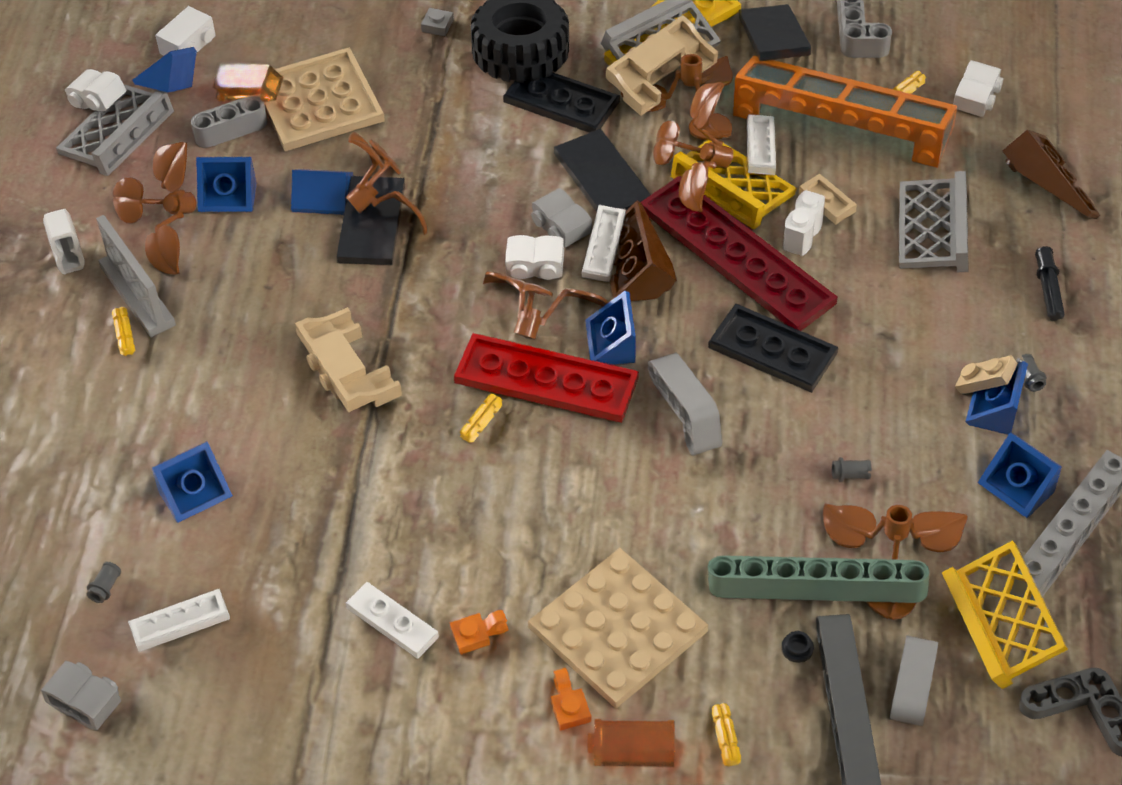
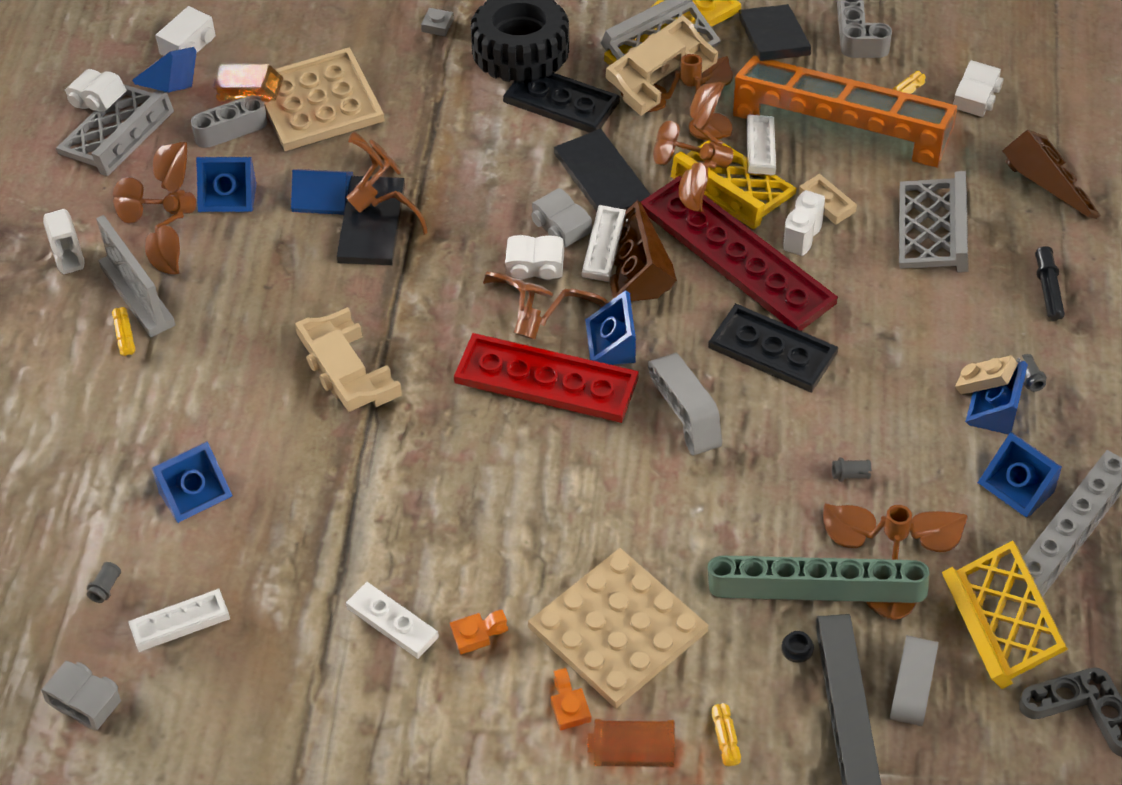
yellow axle [460,394,502,443] -> none

